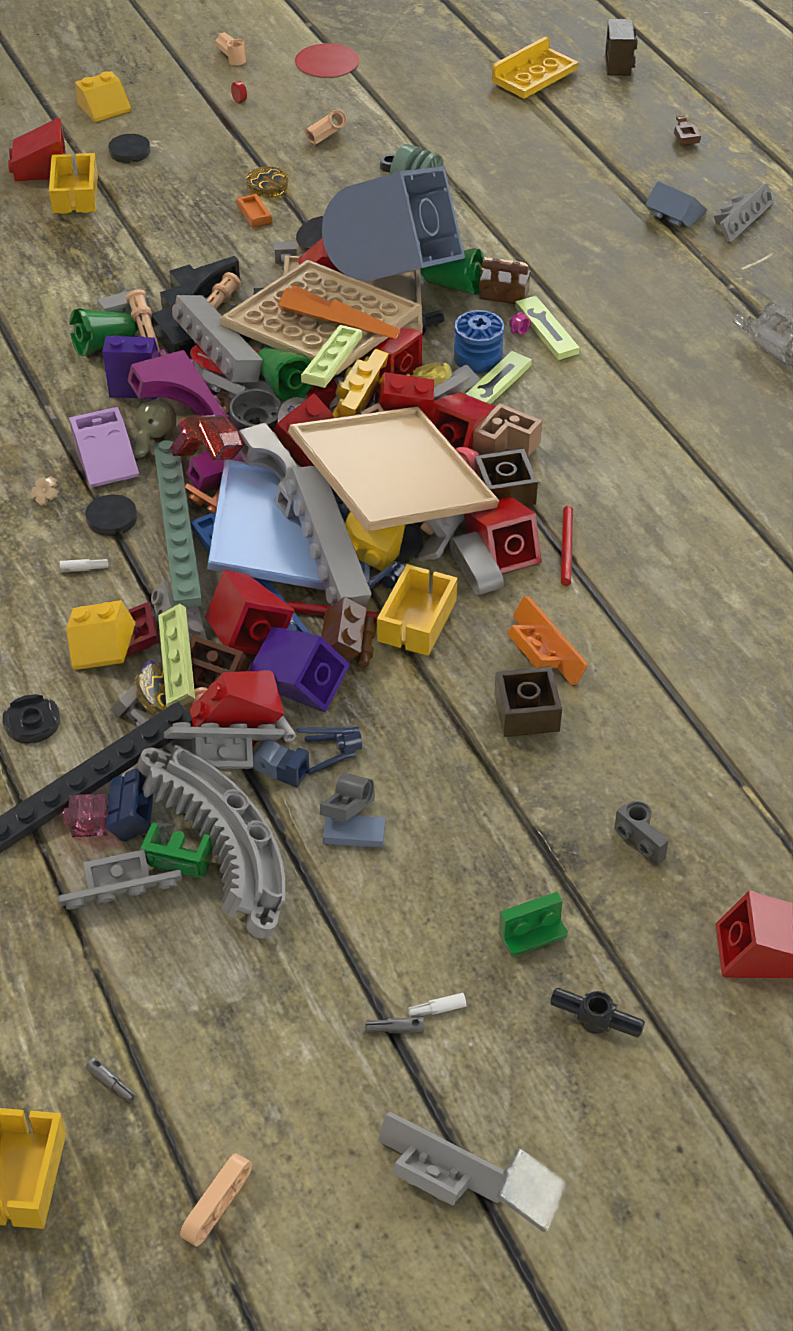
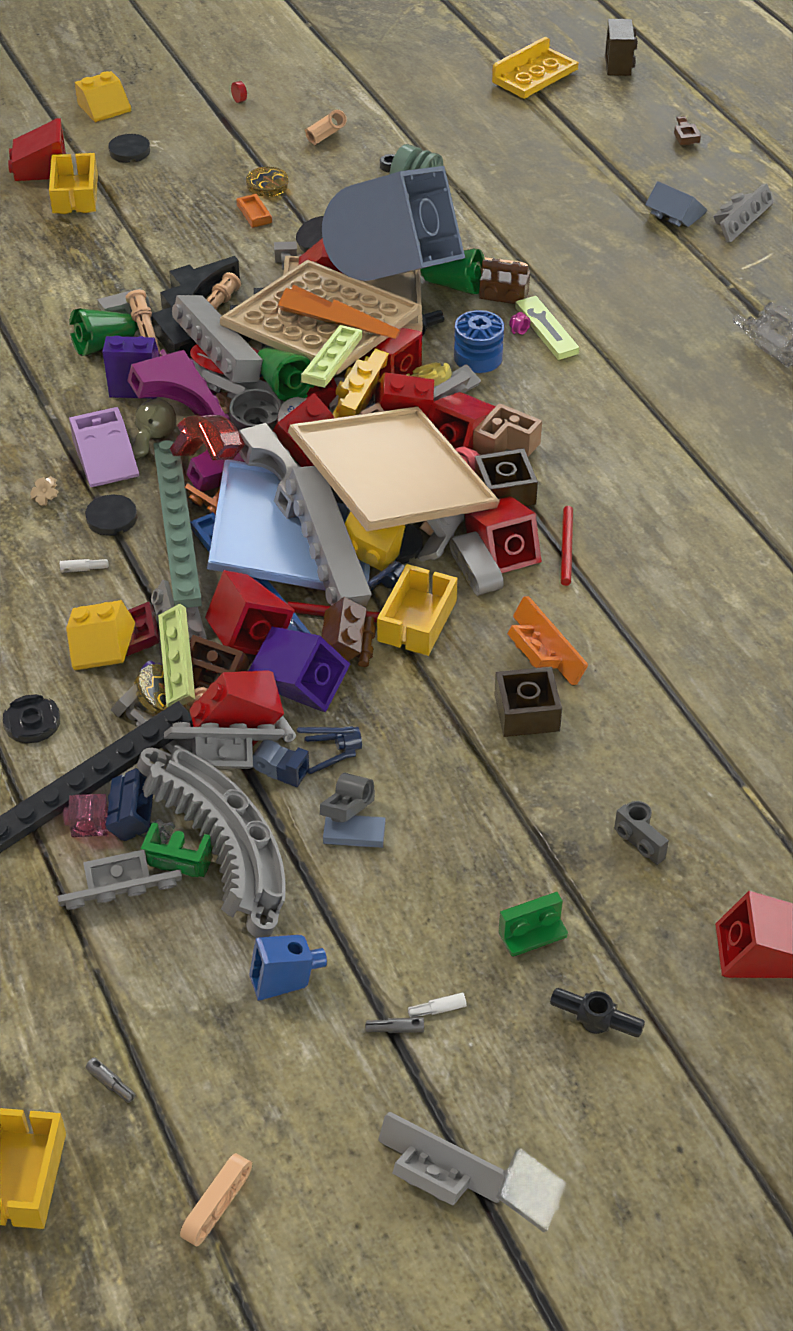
light nougat piece [215,32,246,66] -> none
sticker [295,43,359,77] -> none
yellowish green tile [466,351,532,404] -> none
none -> blue torso [249,935,327,1001]

